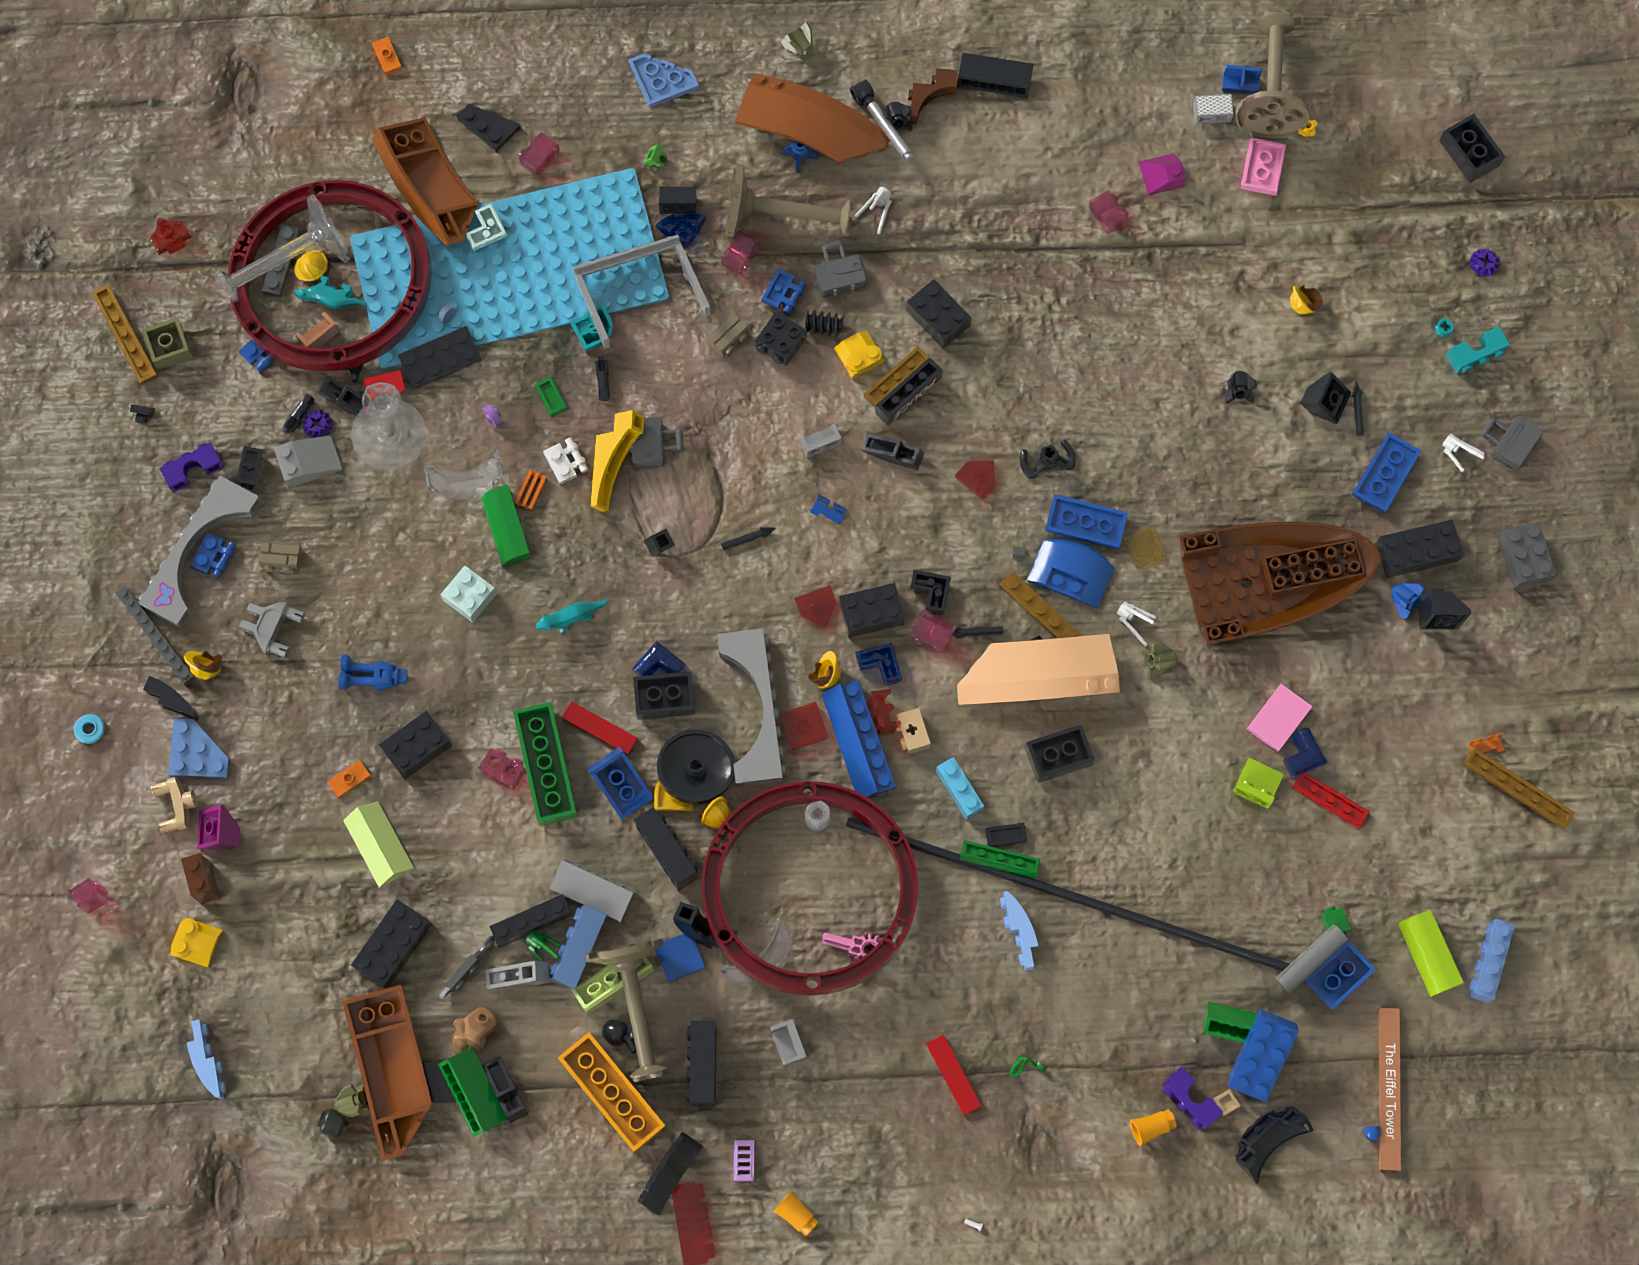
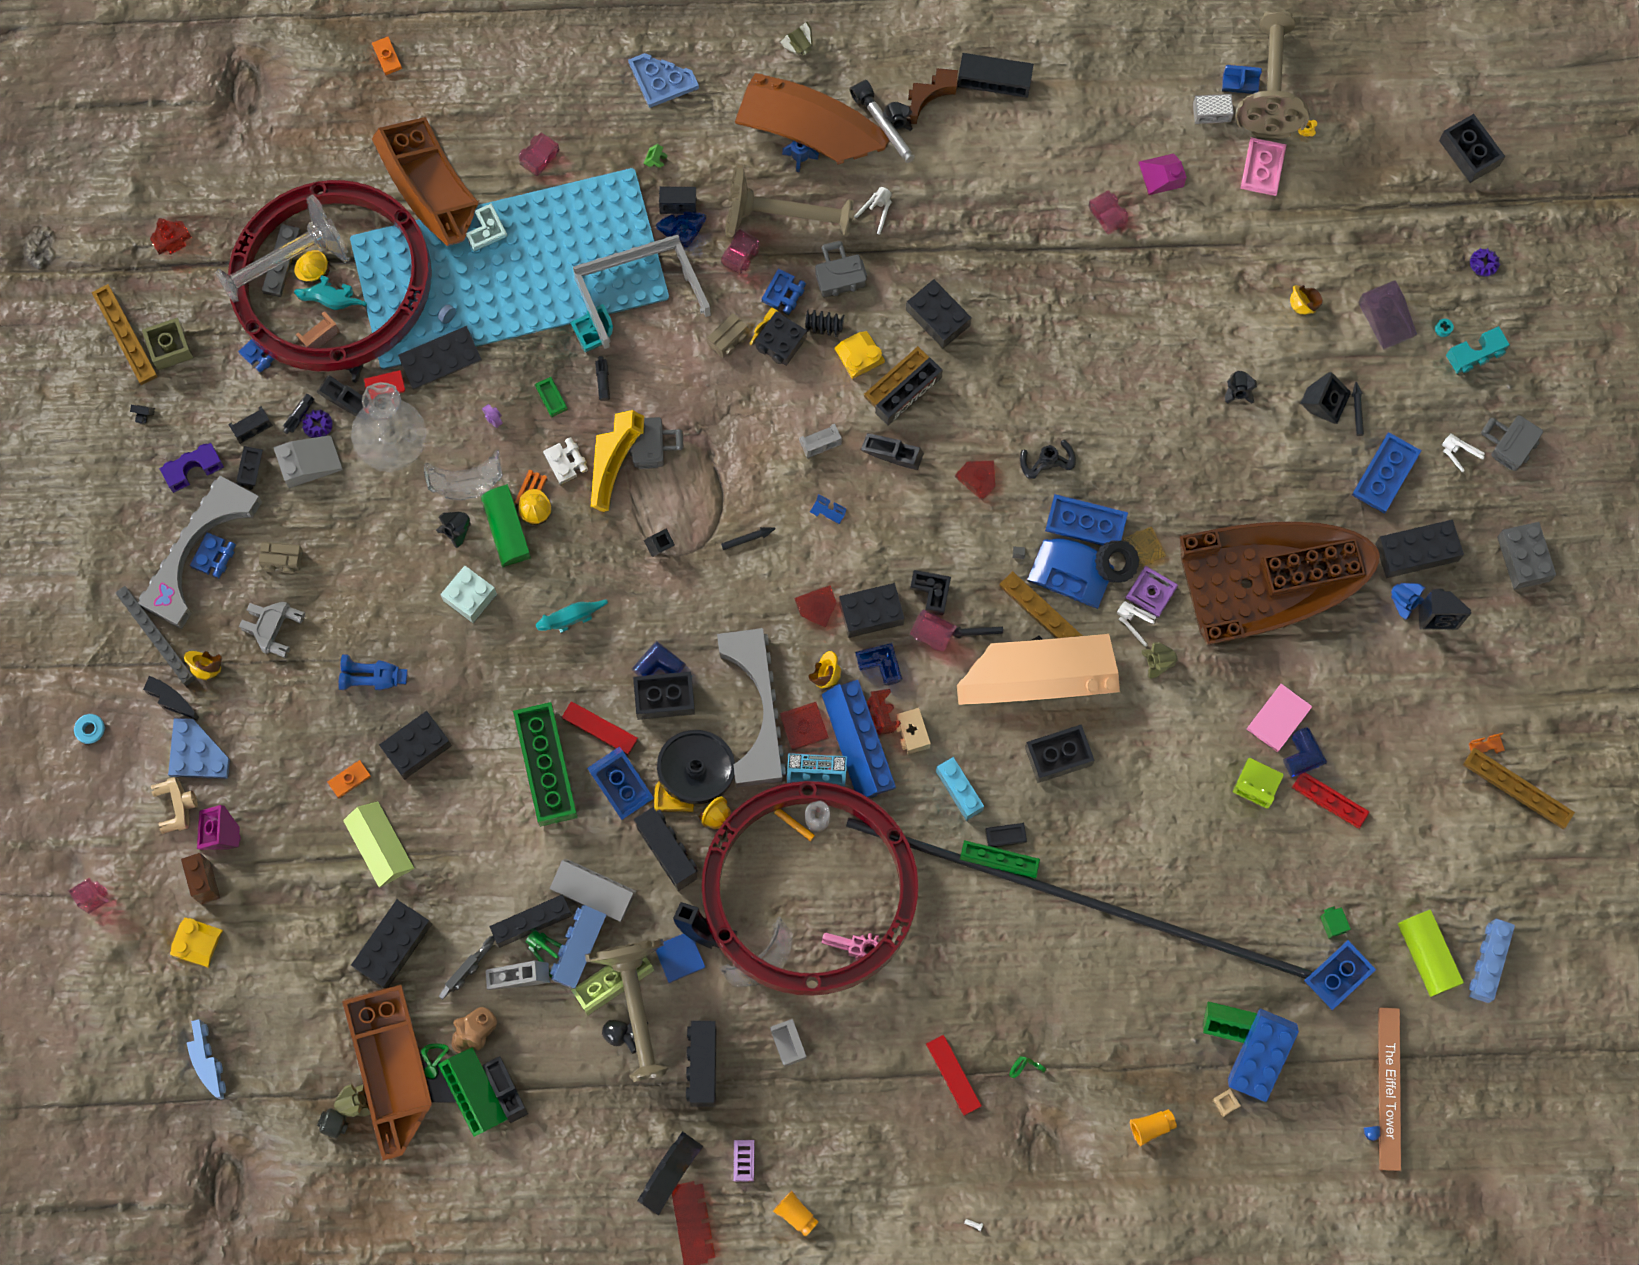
black wing [456,104,521,152] -> none
clear pink brick [479,748,526,791] -> none
light orange brick [558,1032,666,1154] -> none
light blue slope [1000,891,1038,971] -> none
dark purple arch [1162,1067,1223,1130] -> none
black windscreen [1236,1106,1314,1184] -> none
light grey brick [1275,925,1348,994] -> none
none -> black hinge [228,406,273,444]
none -> green piece [421,1043,449,1079]
none -> black brick [436,511,471,548]
none -> yellow piece [519,489,551,526]
none -> yellow piece [750,307,778,345]
none -> light orange piece [774,809,815,841]
none -> medium azure brick [787,754,847,787]
none -> black tyre [1095,541,1140,583]
none -> medium lavender piece [1126,566,1178,618]
none -> clear purple slope [1358,280,1417,350]

